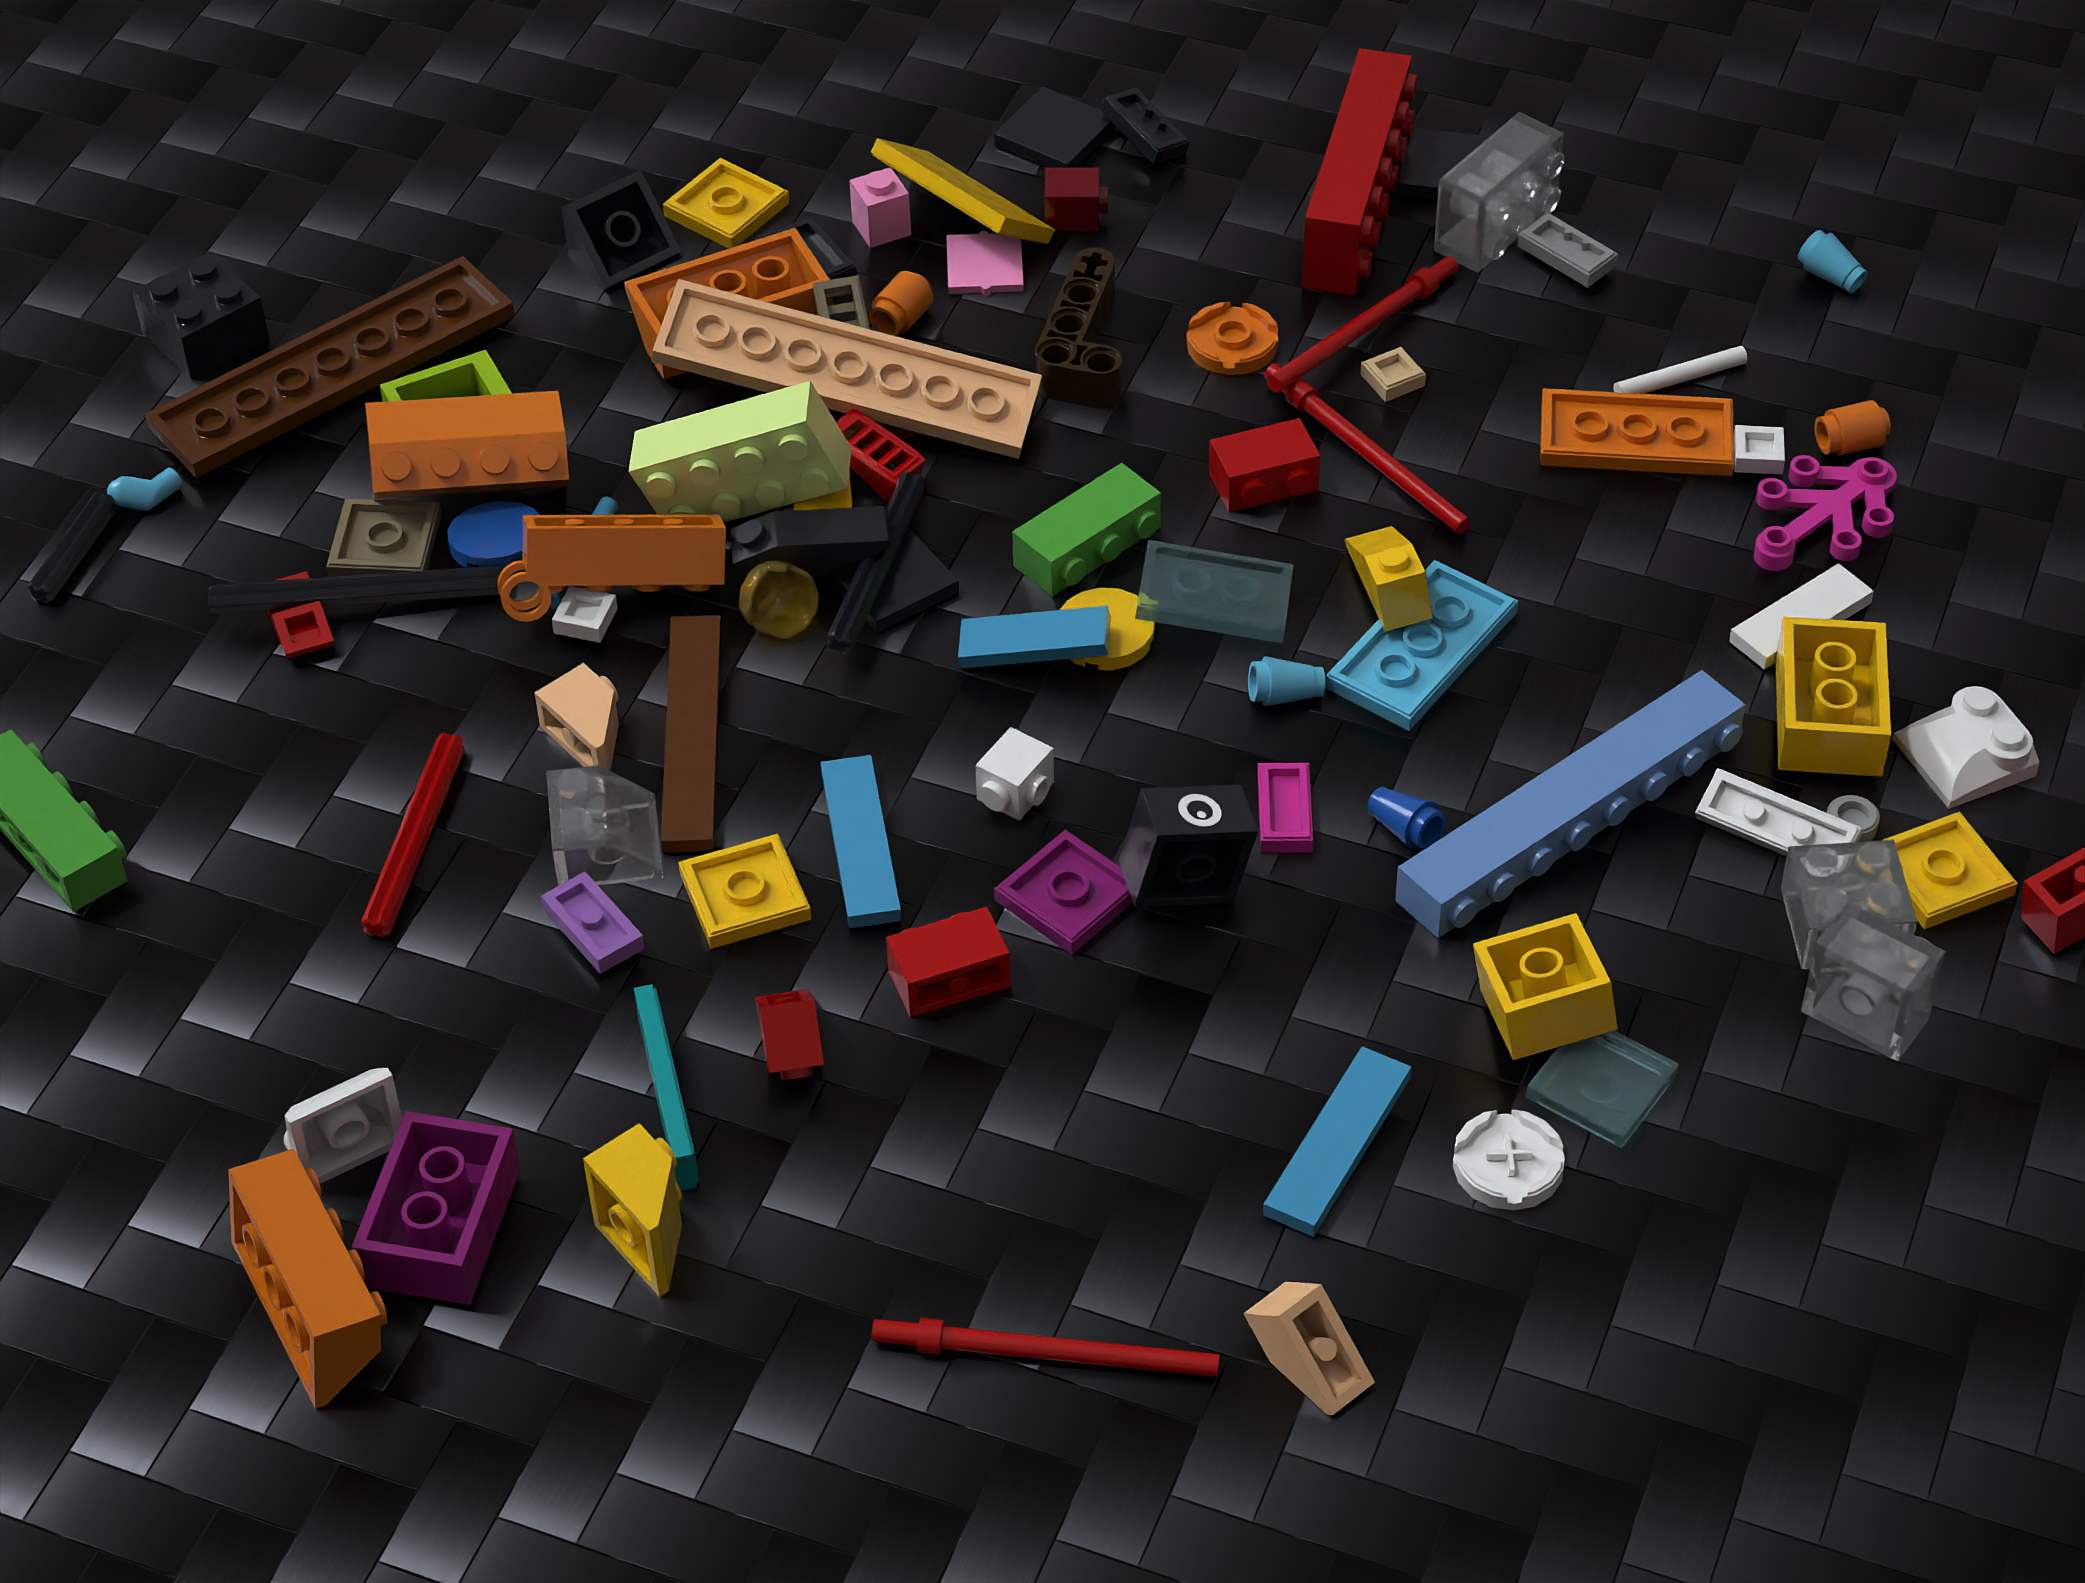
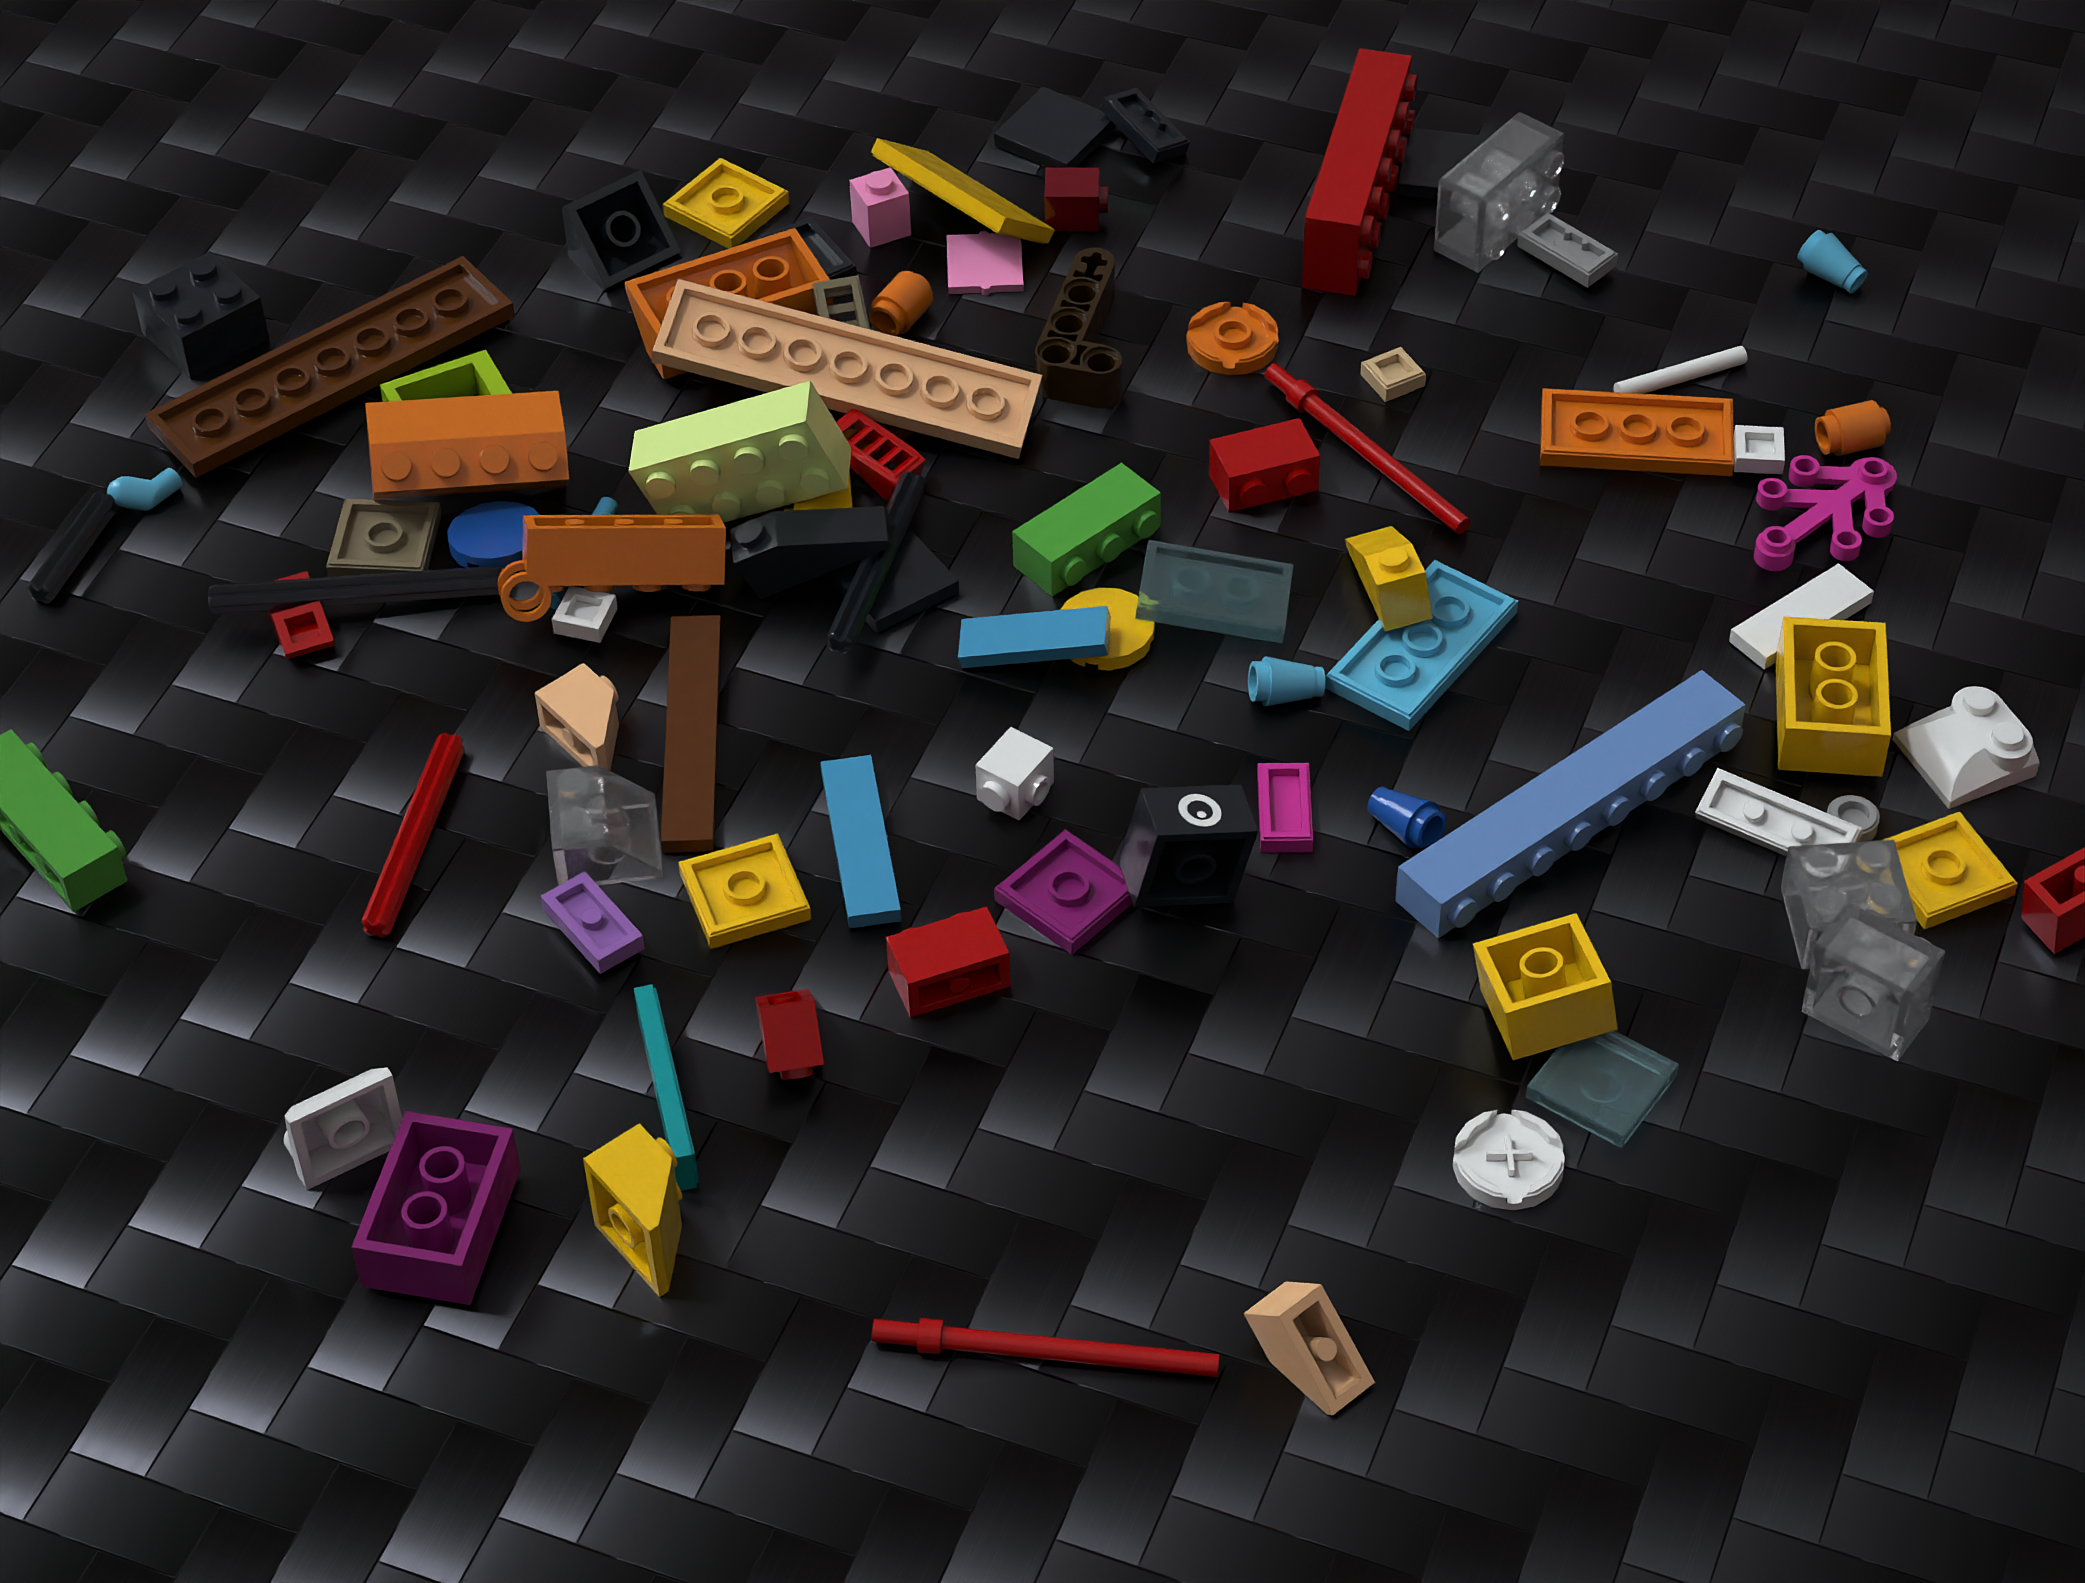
orange slope [228,1149,387,1409] -> none
clear yellow hair [739,561,819,639] -> none
dark azure tile [1263,1046,1411,1237] -> none
red bar [1267,256,1459,393] -> none

